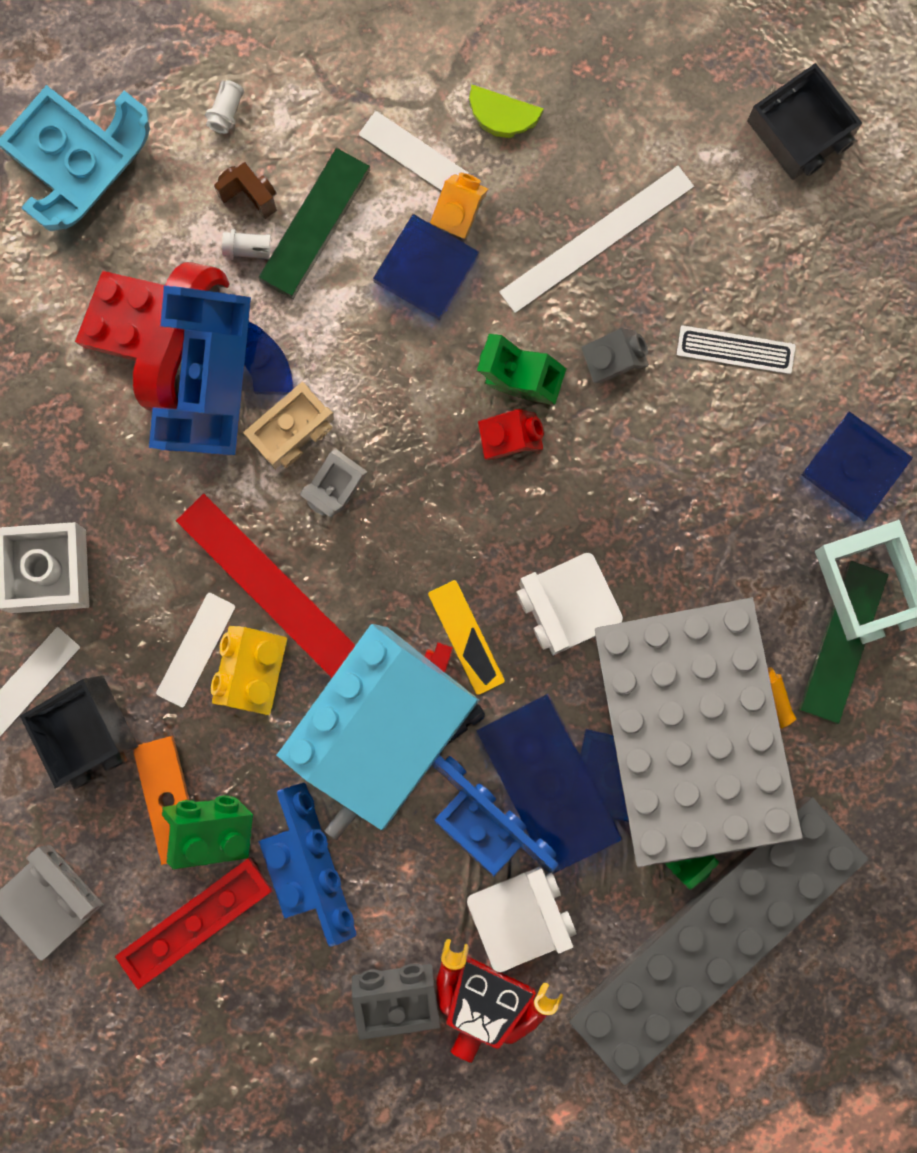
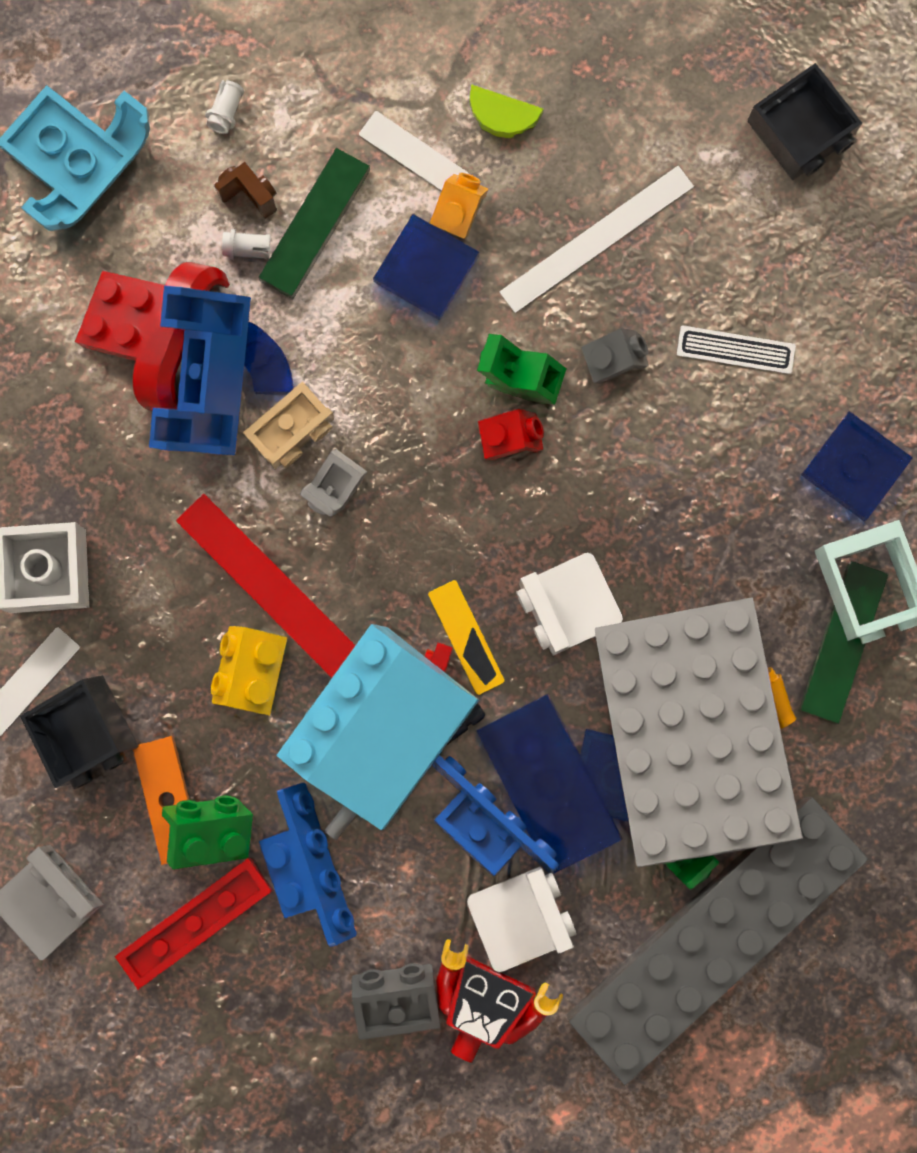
white sticker [156,593,235,707] -> none

